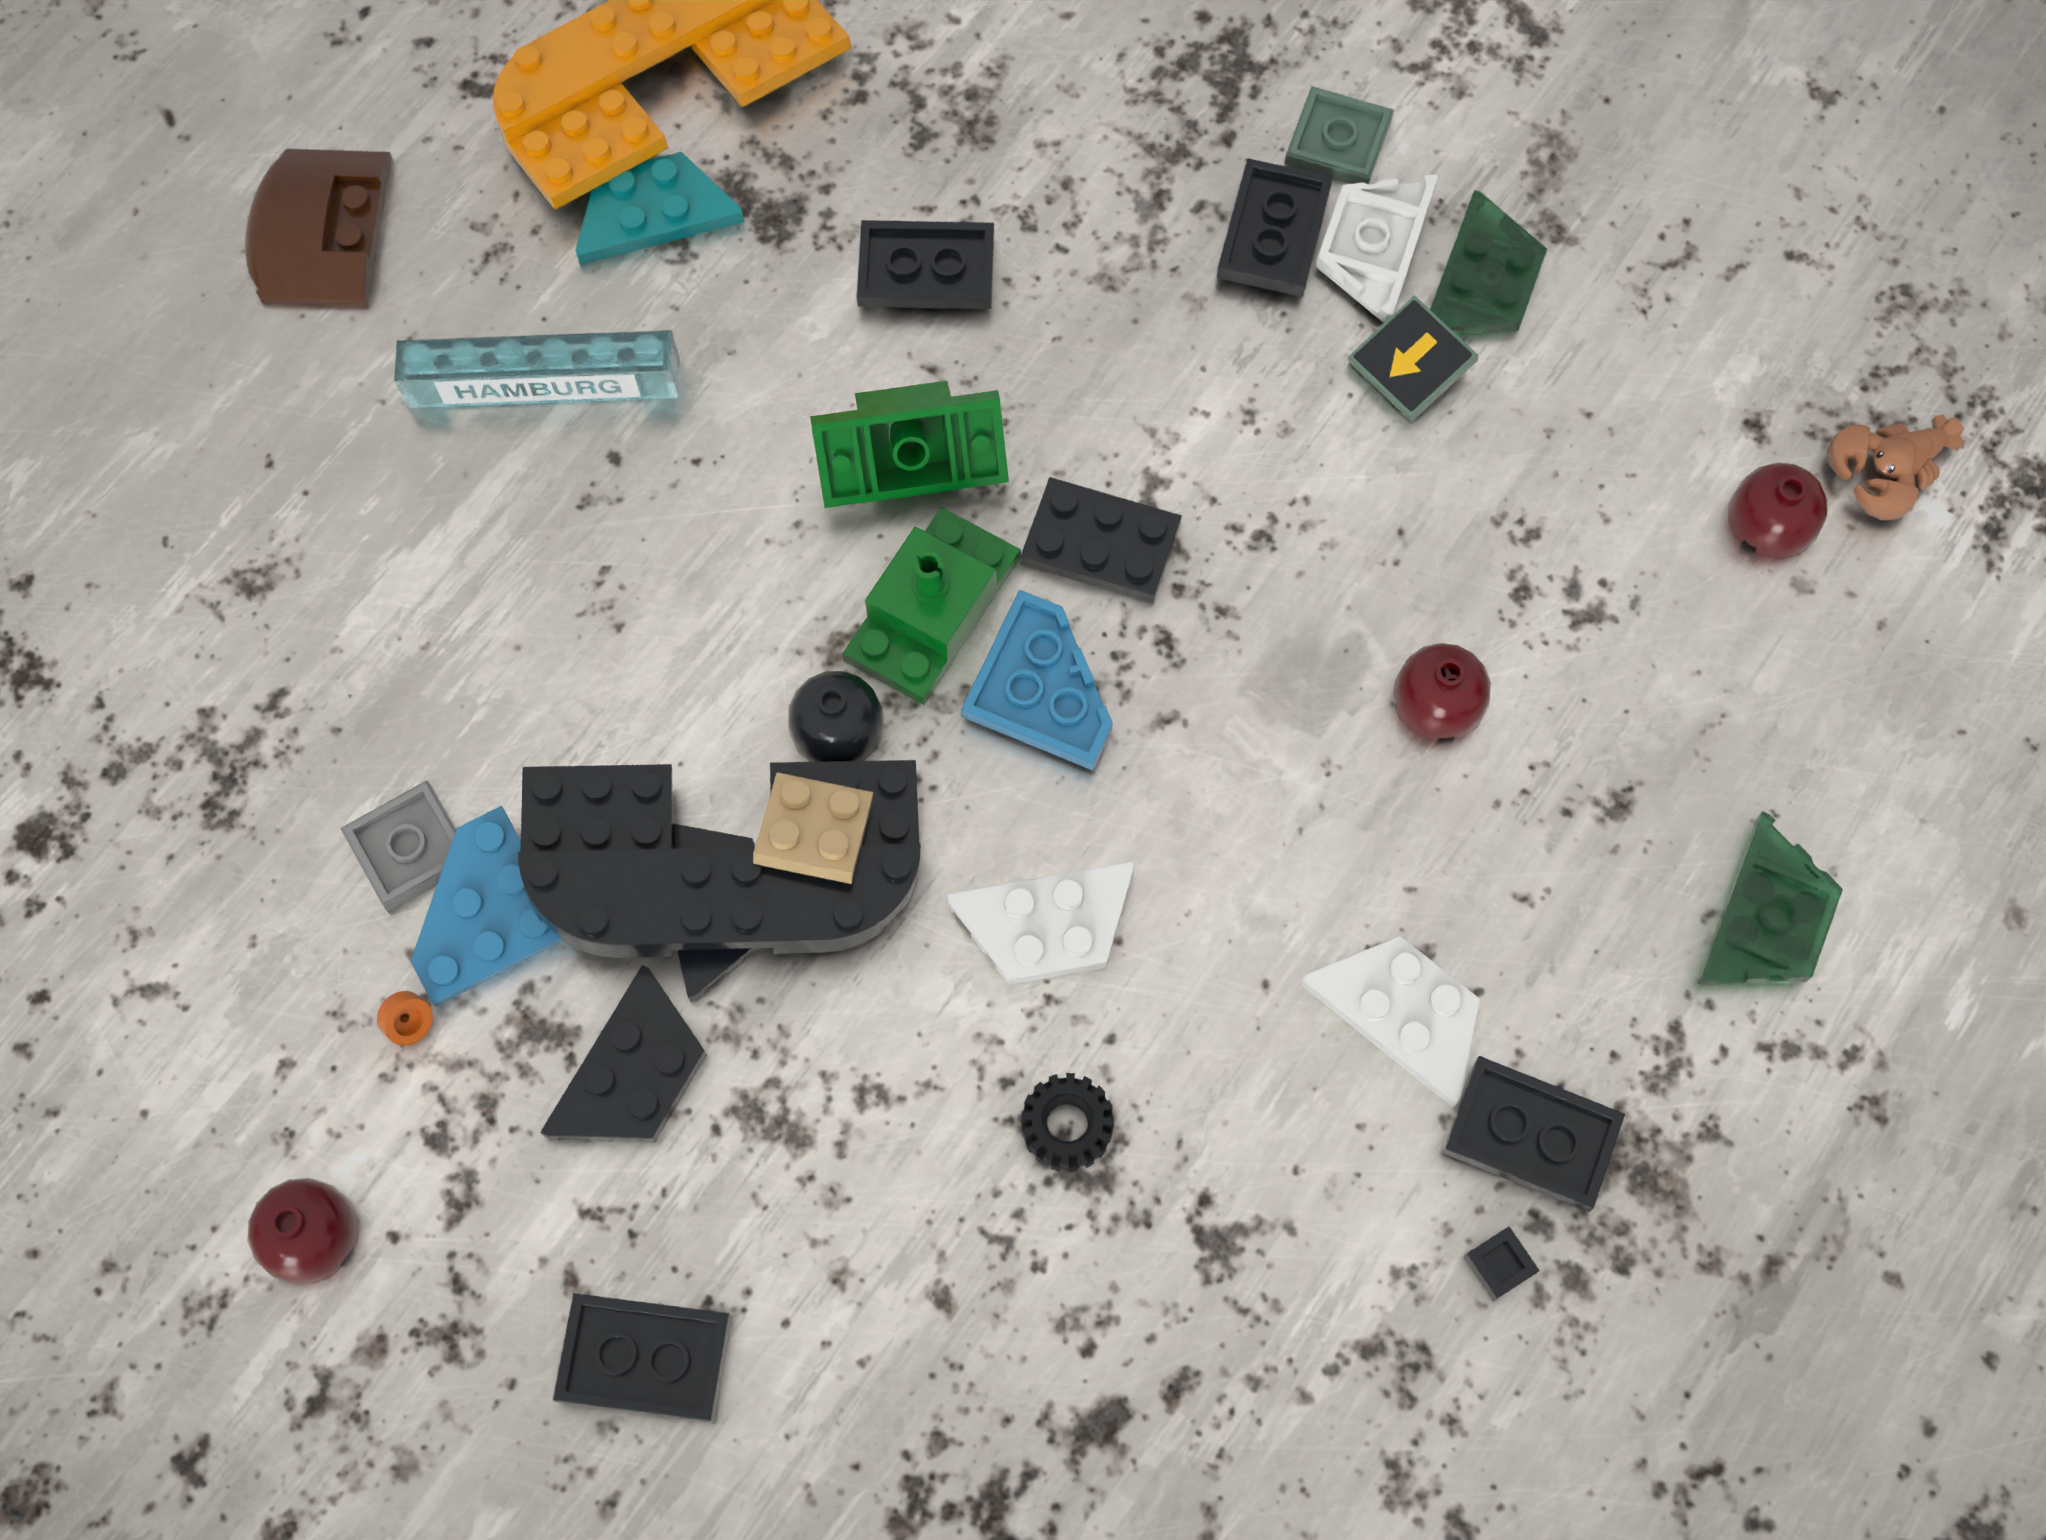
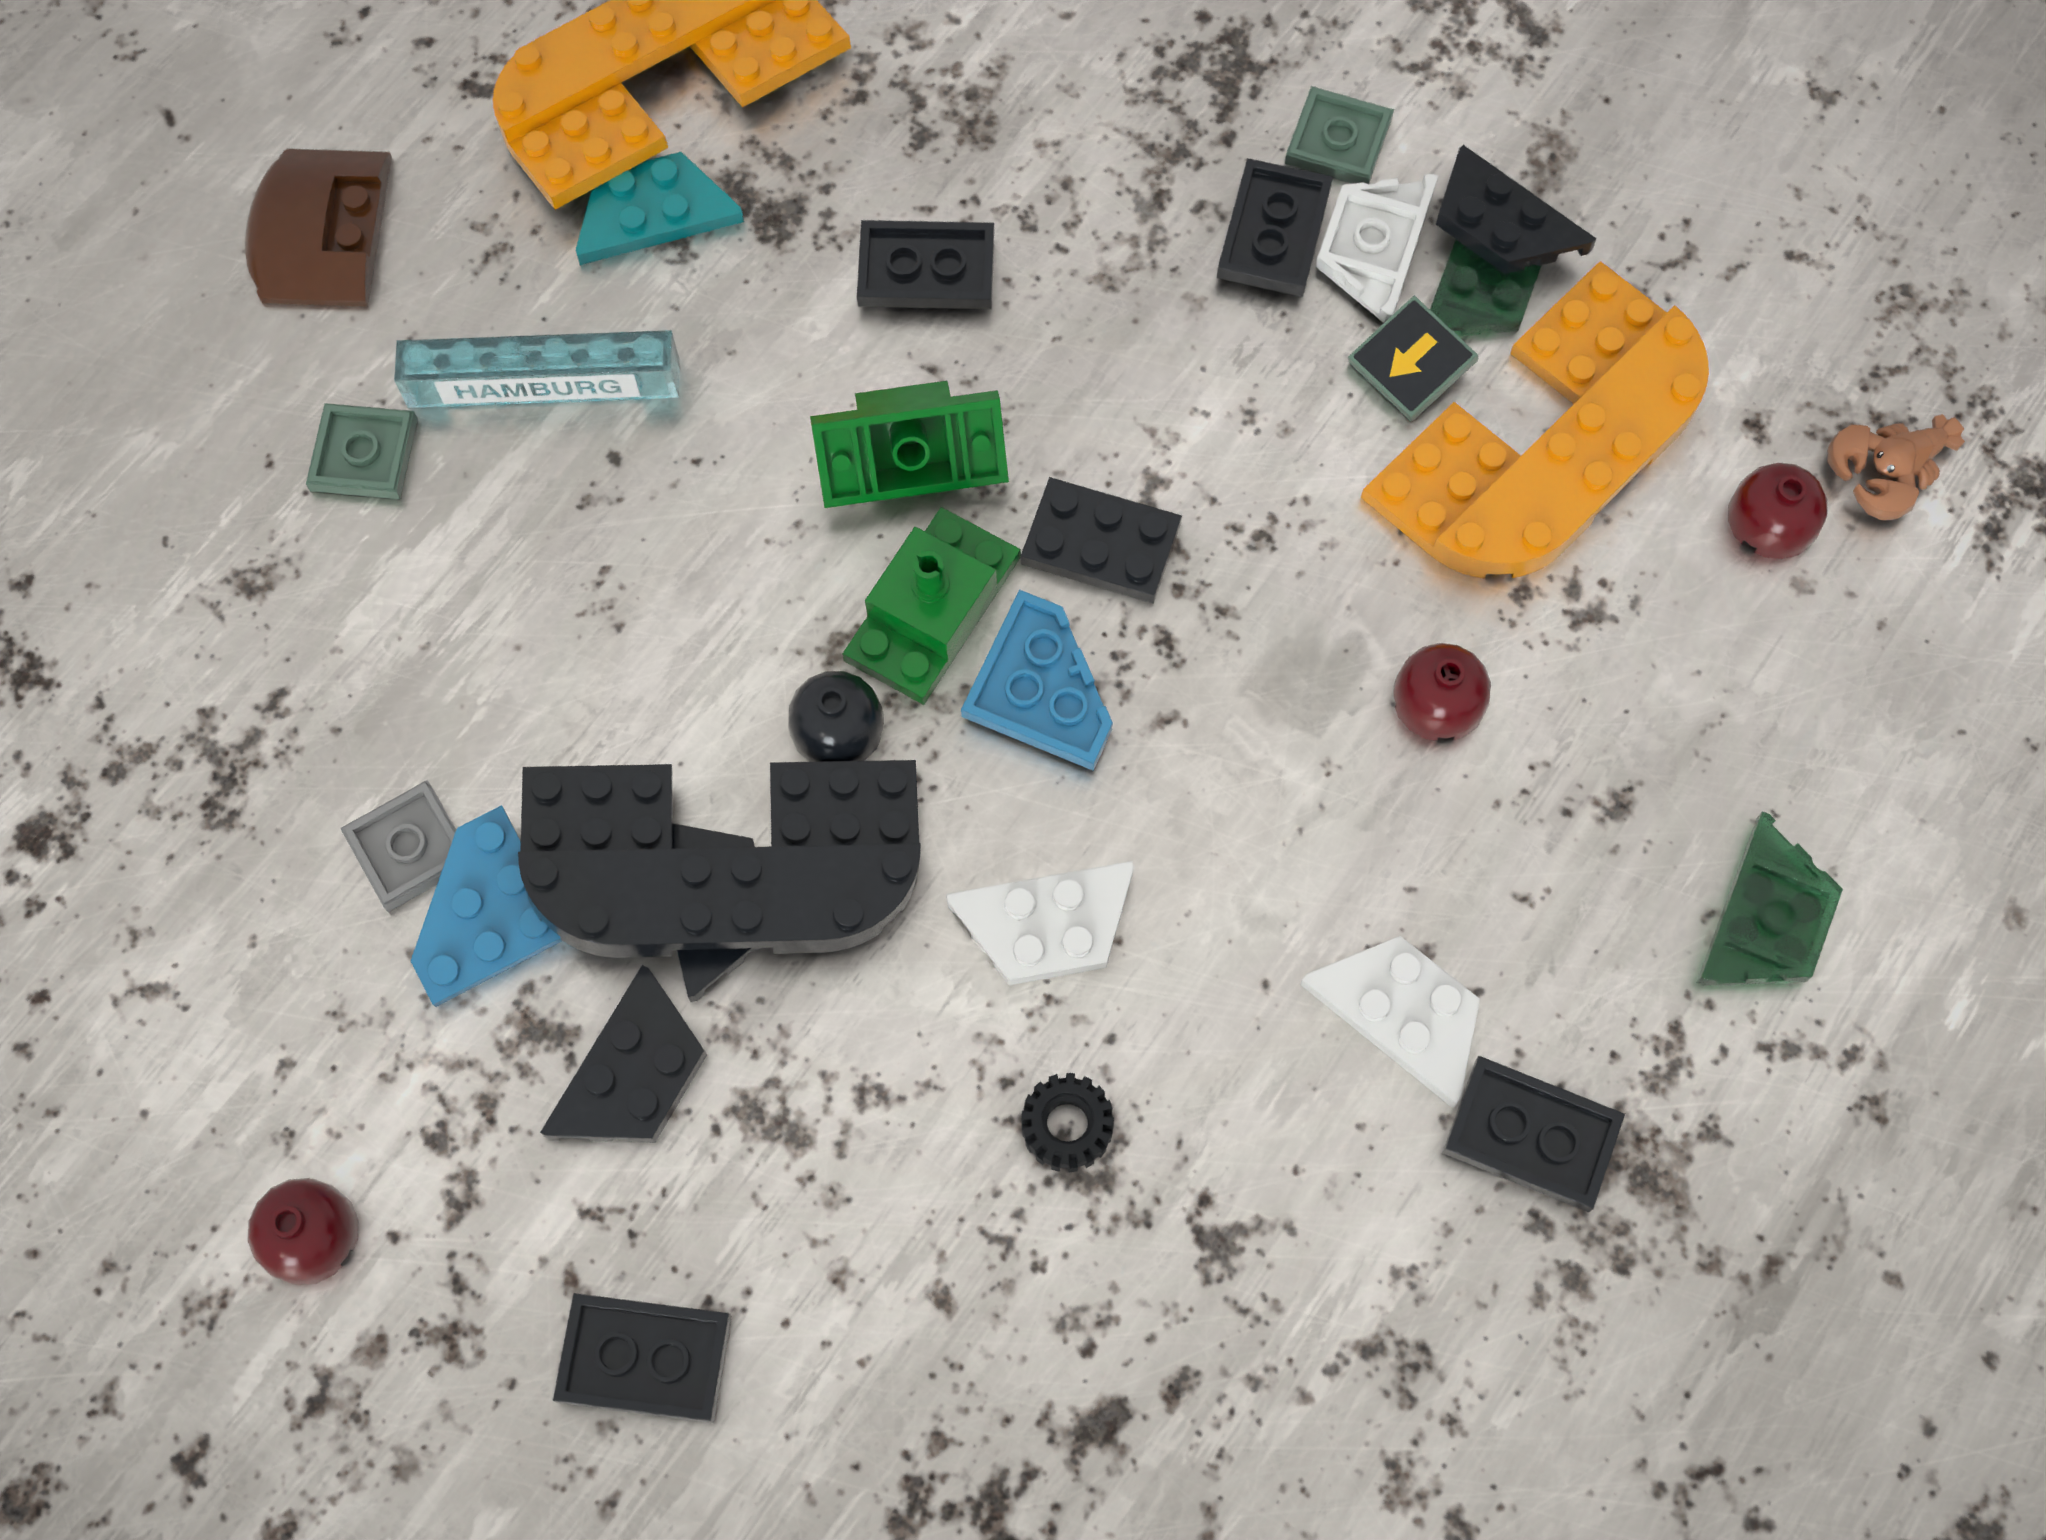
orange tile [377,991,433,1045] -> none
tan plate [753,772,873,884] -> none
black tile [1463,1226,1540,1302] -> none
none -> sand green tile [306,403,418,499]
none -> light orange plate [1361,261,1709,579]
none -> black wing [1436,145,1597,274]

